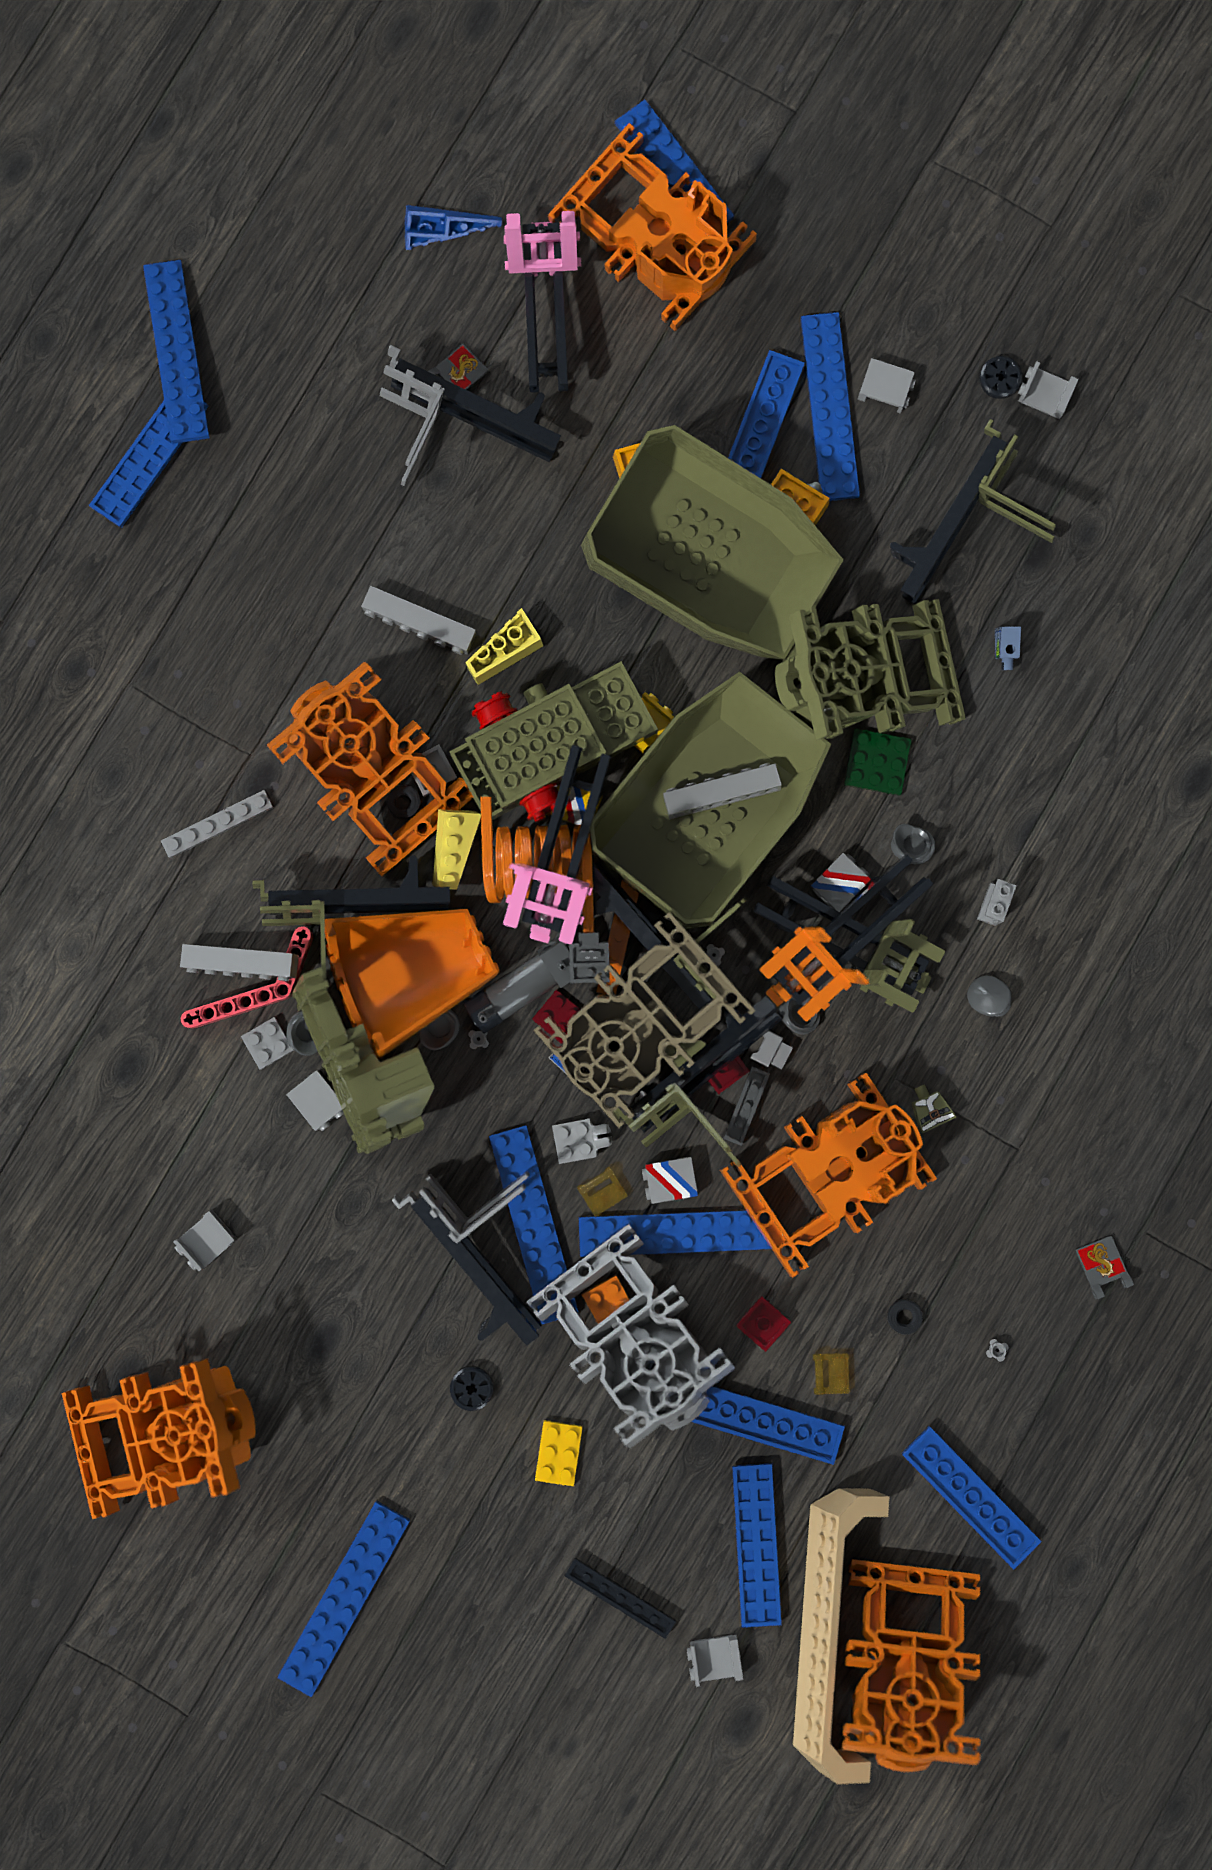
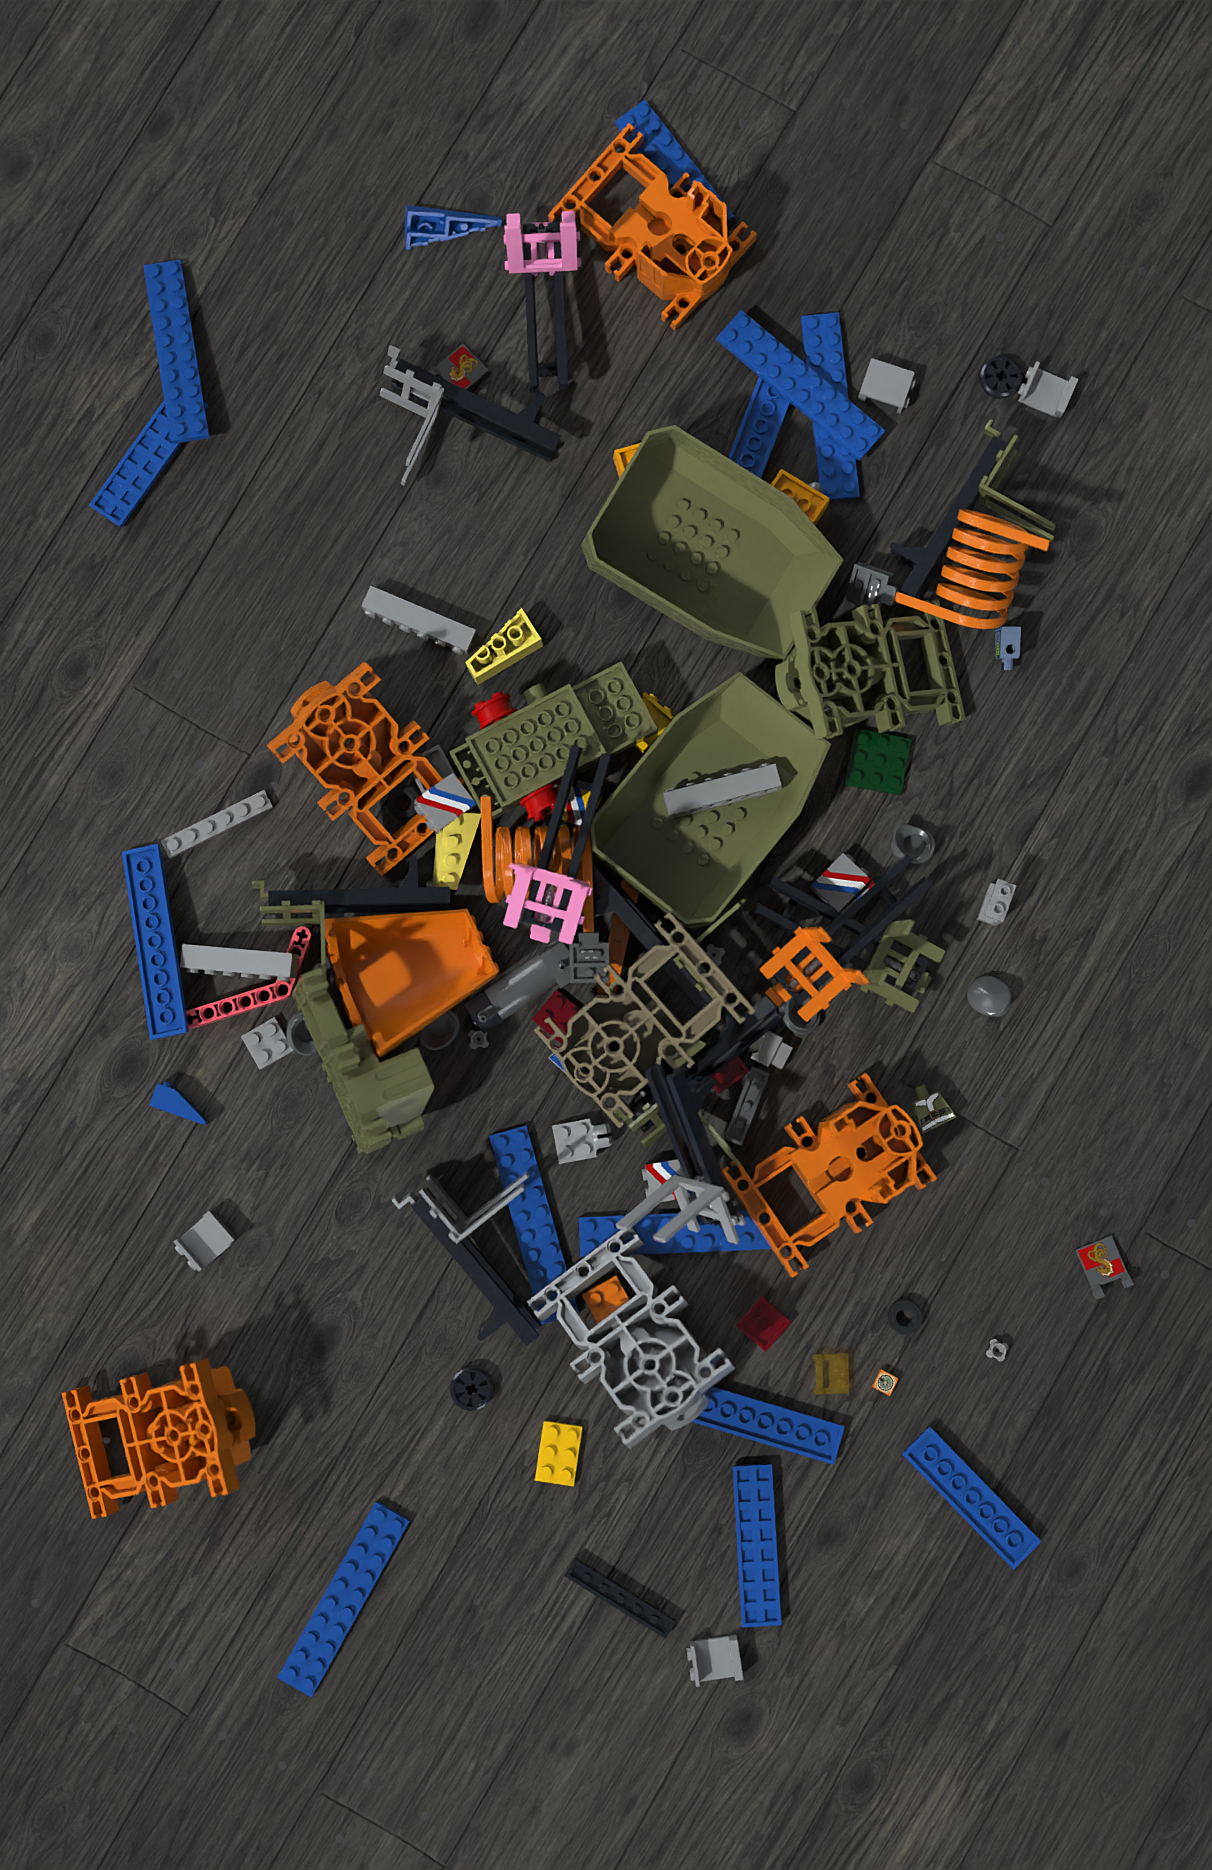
light grey panel [286,1070,344,1131] -> none
clear yellow plate [577,1166,628,1217] -> none
tan arch [793,1488,889,1784] -> none
orange piece [843,1560,980,1772] -> none
none -> blue plate [122,844,189,1040]
none -> blue slope [149,1081,209,1125]
none -> panel [414,773,476,834]
none -> piece [616,1063,745,1244]
none -> blue plate [716,310,885,461]
none -> orange piece [845,509,1050,629]
none -> tile [872,1369,899,1396]

